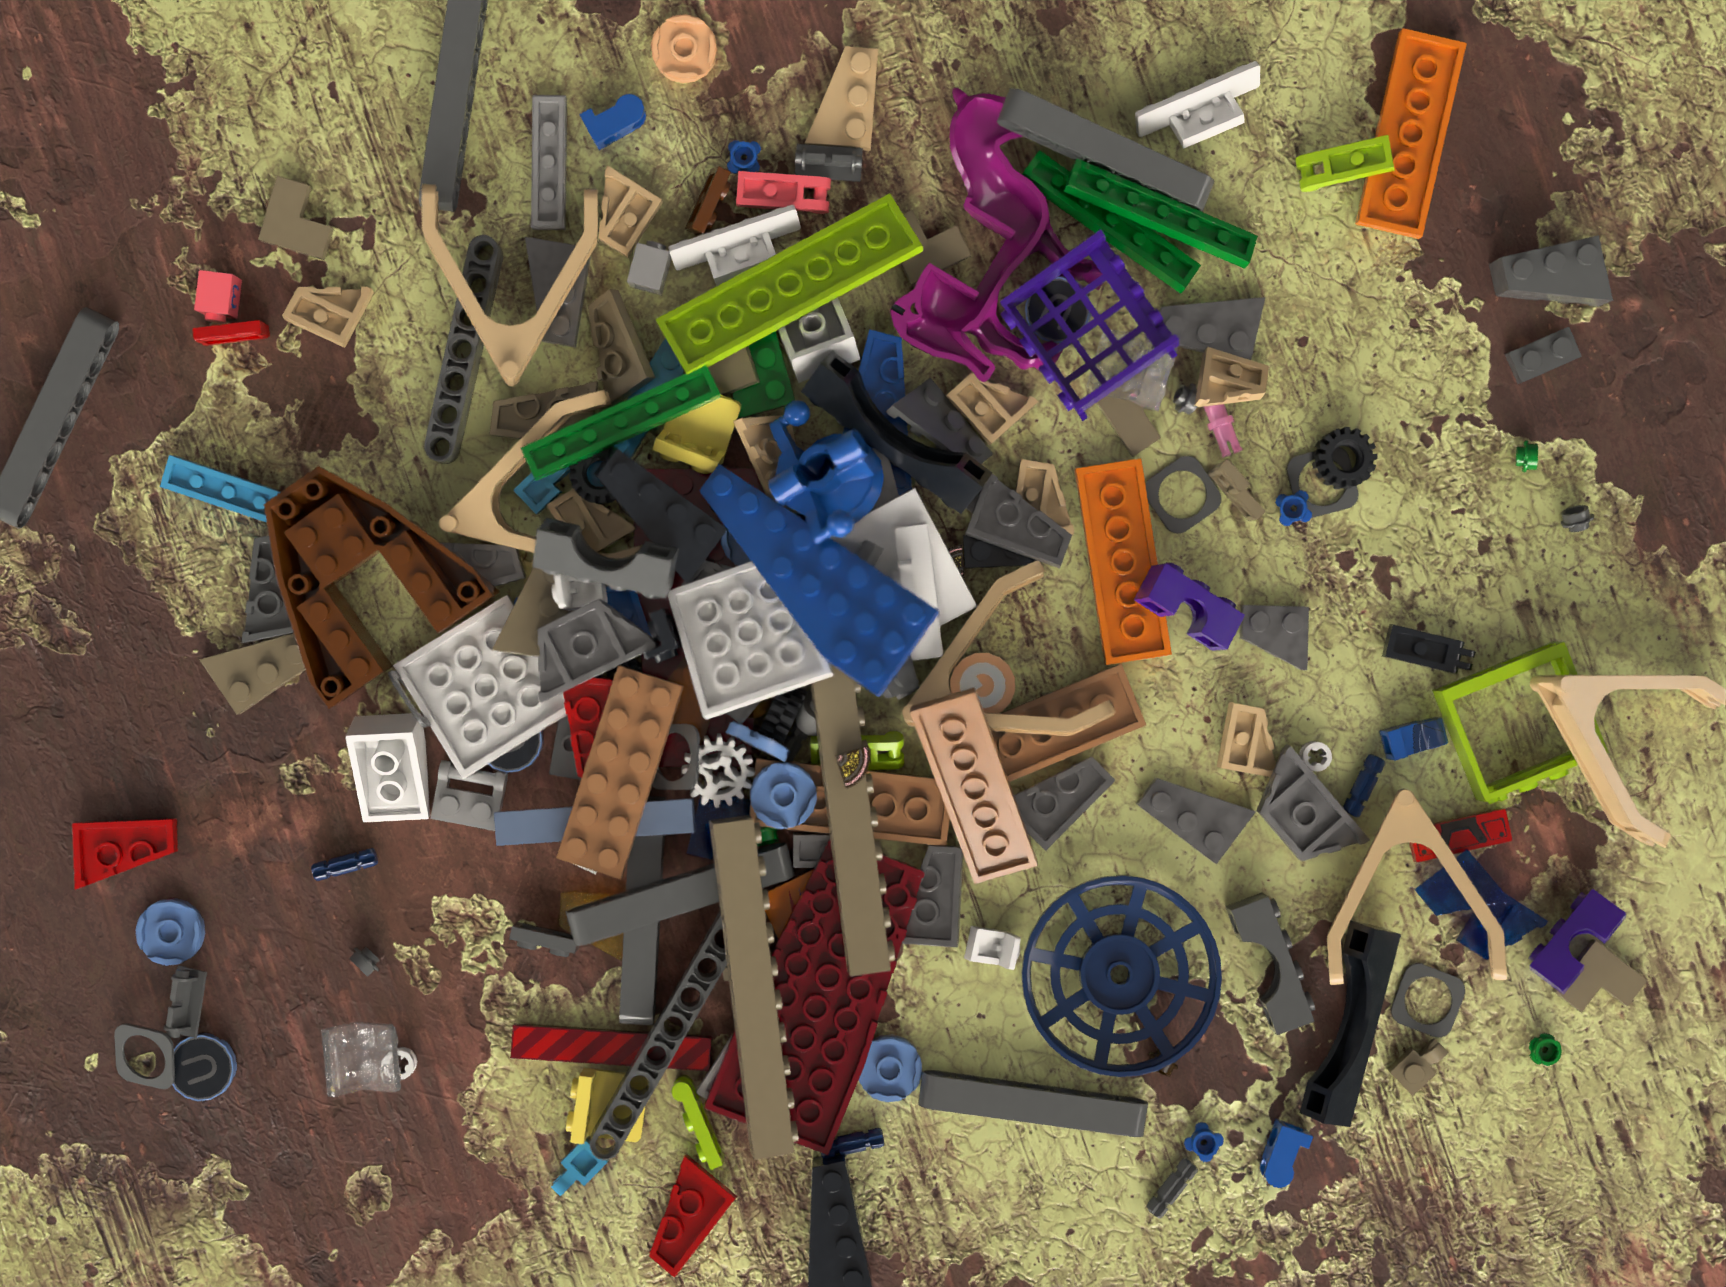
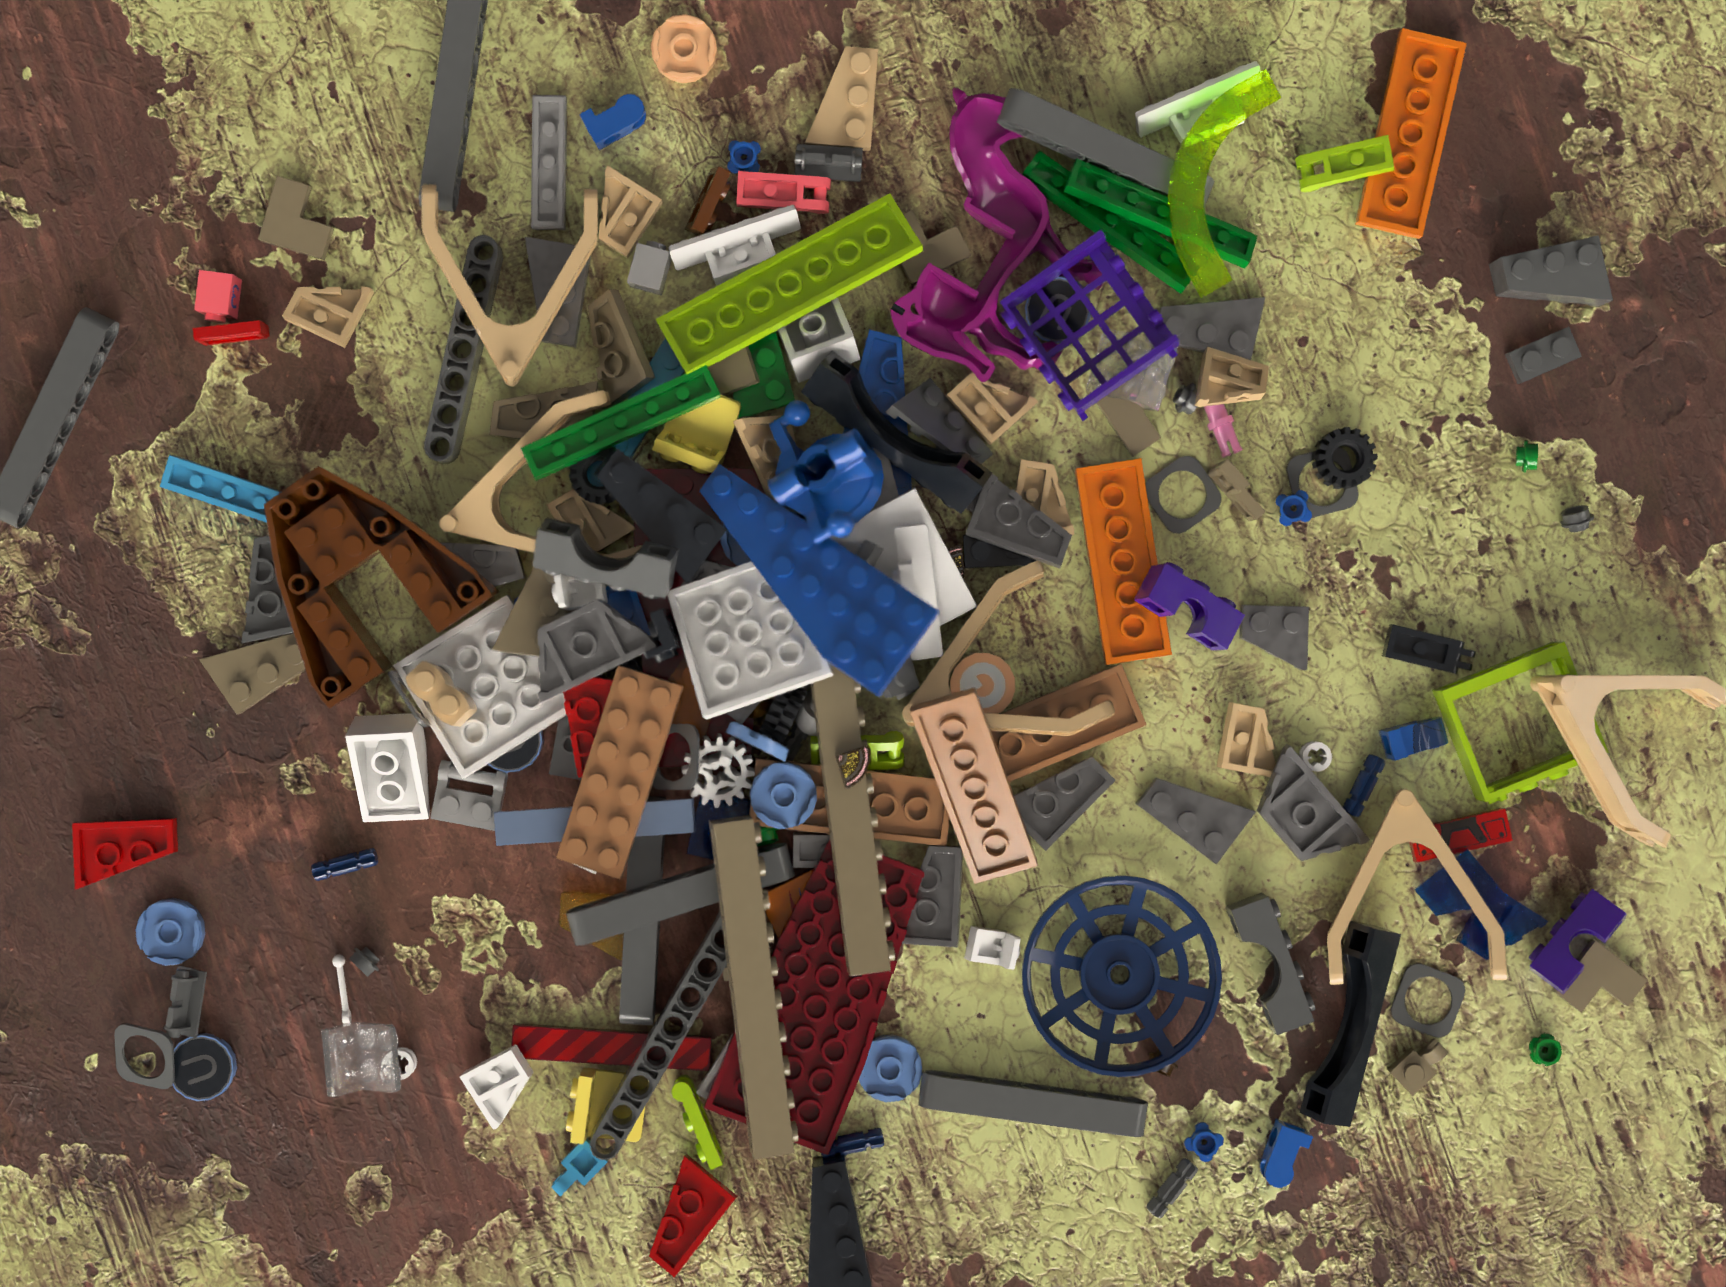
dark grey plate [509,922,580,957] -> none
dark azure plate [513,466,570,514] -> none
none -> white hinge [332,954,352,1024]
none -> tan brick [405,661,477,727]
none -> white wing [460,1044,533,1130]
none -> clear neon green plate [1168,68,1282,298]

